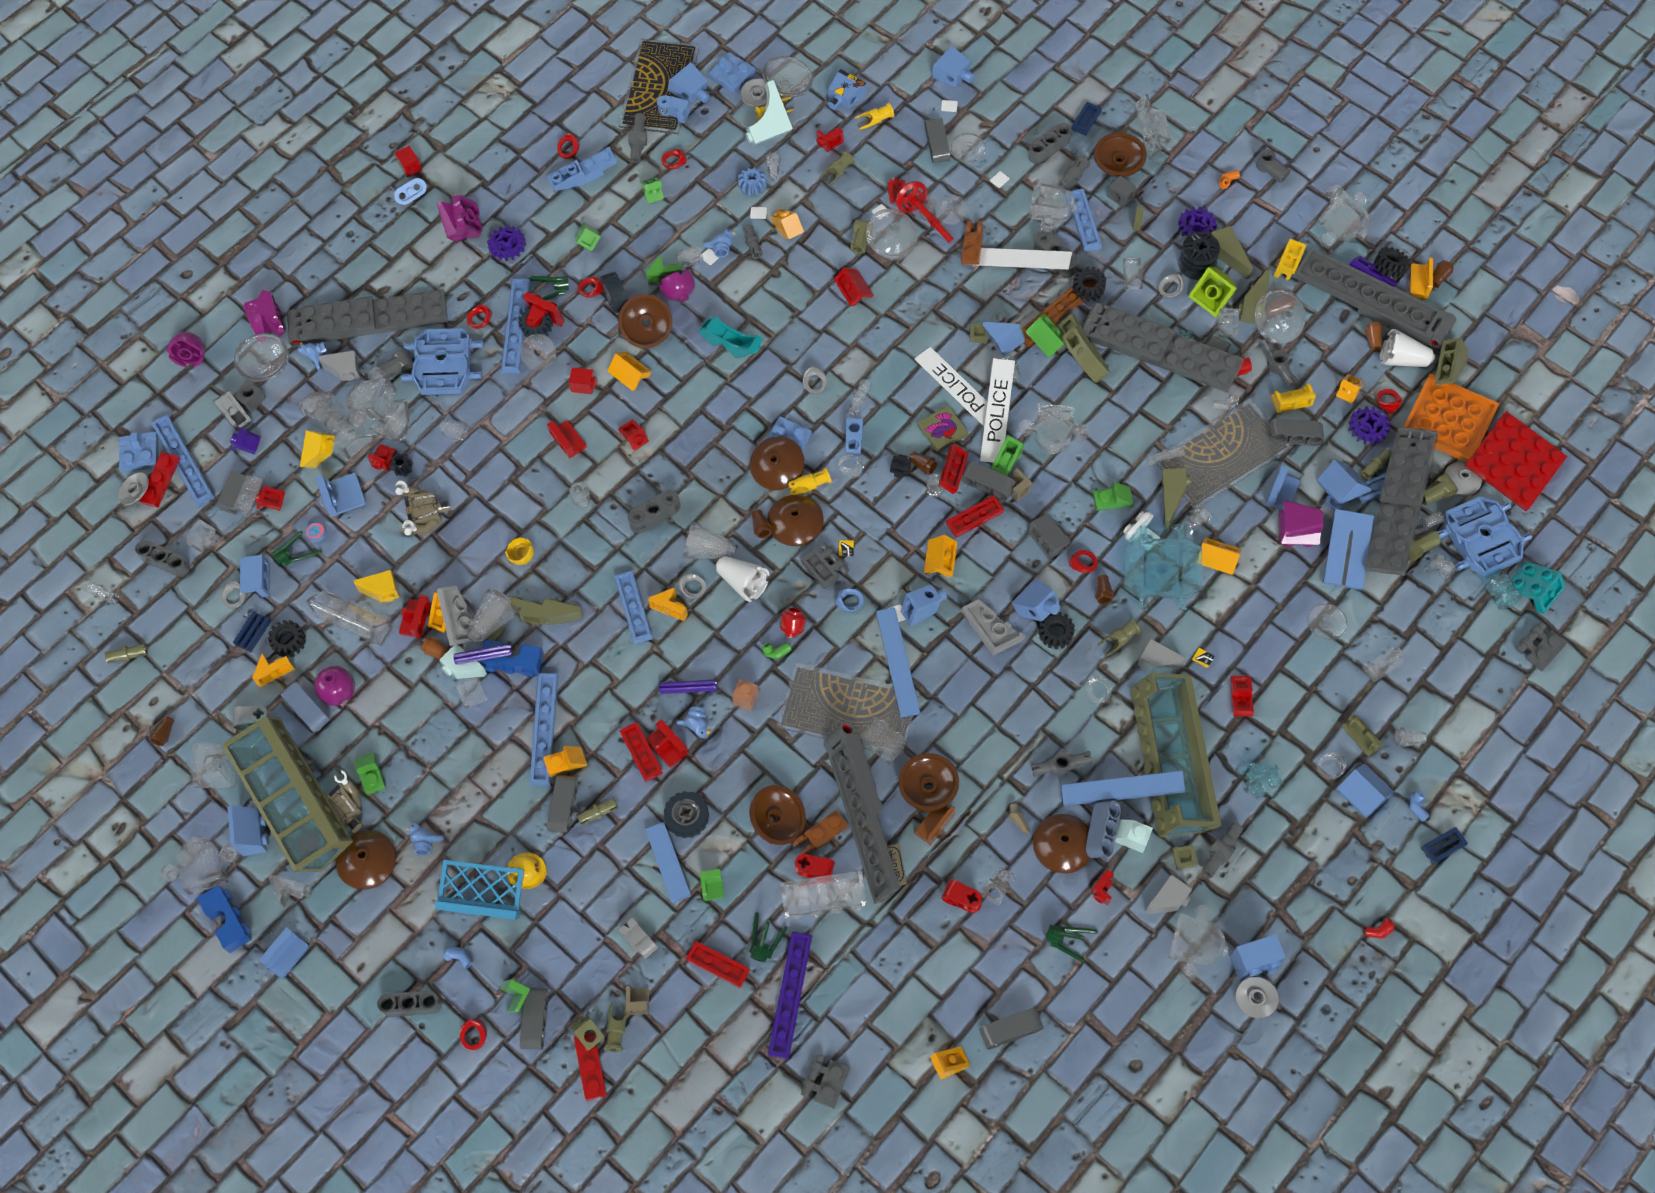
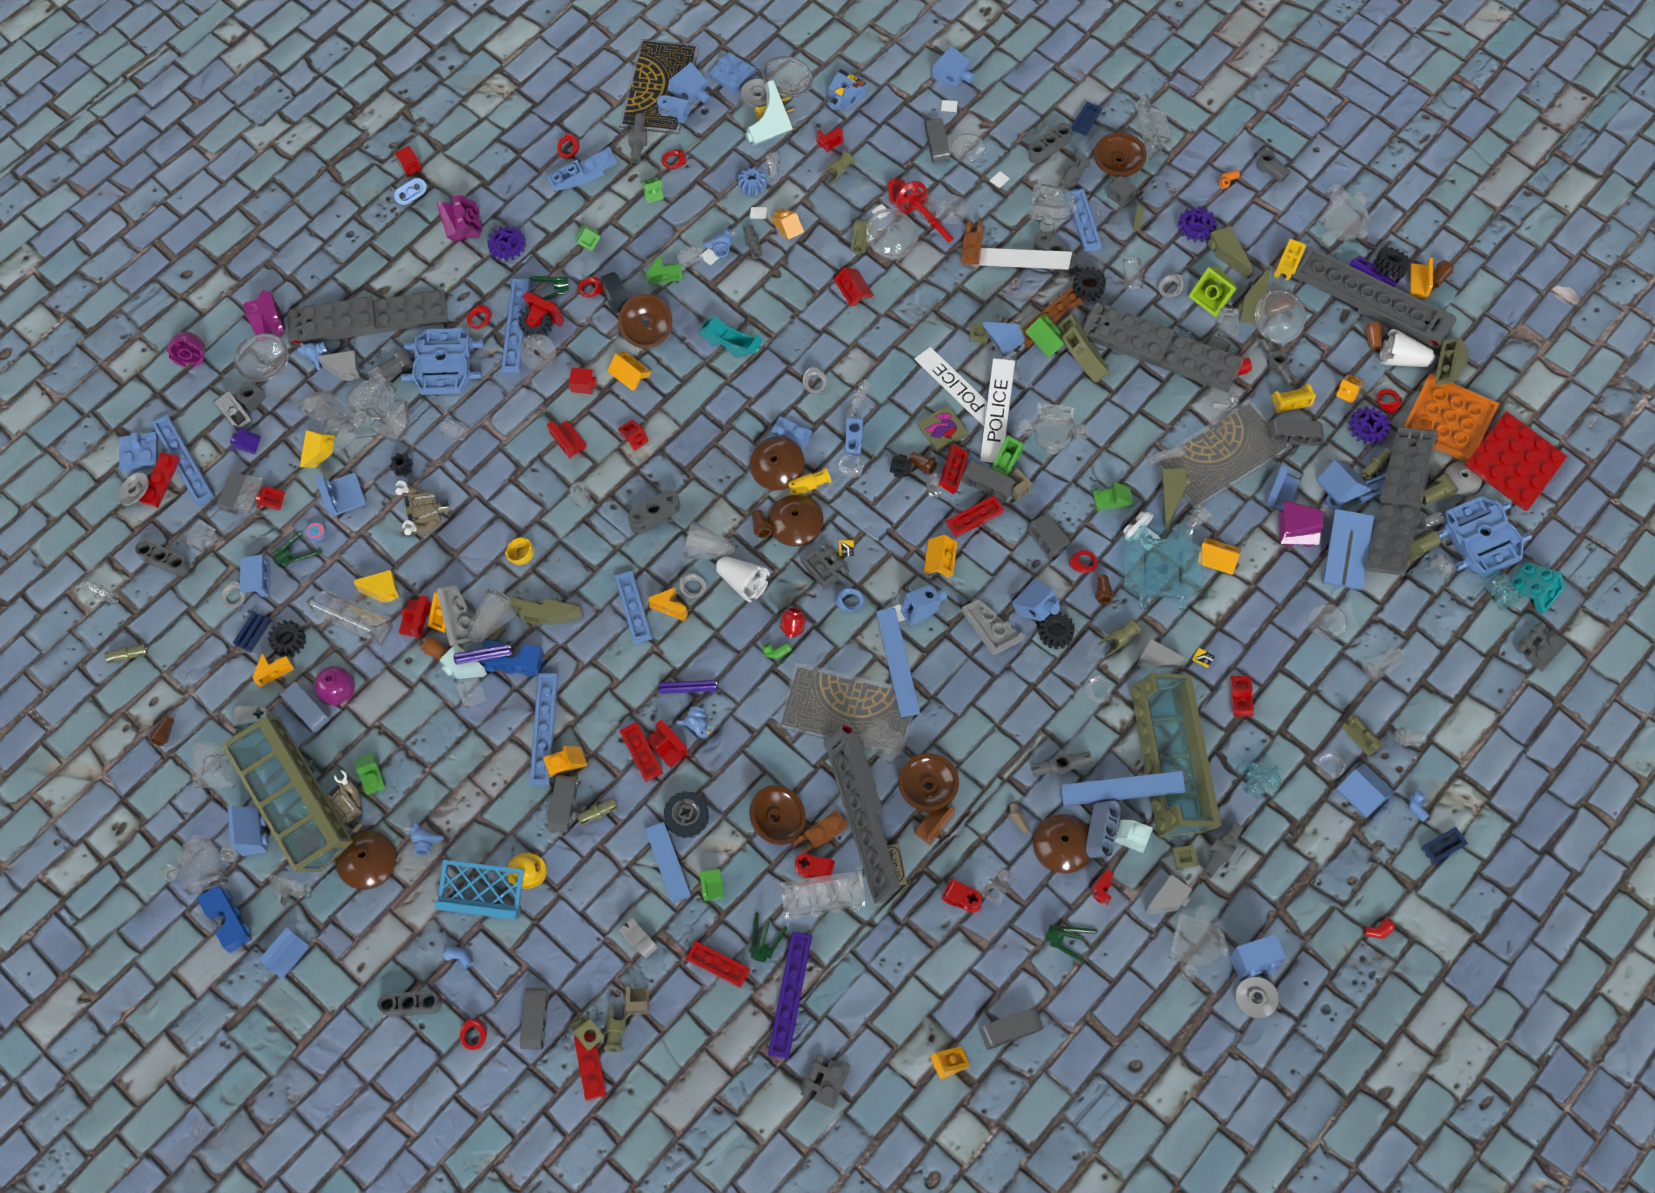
red bracket [367,444,397,471] -> none
bright green panel [500,979,530,1013] -> none
magenta cylinder [658,270,695,302] -> none
nougat brick [732,679,759,711] -> none
yellow piece [854,103,895,130] -> none
black wheel [1178,232,1220,280] -> none

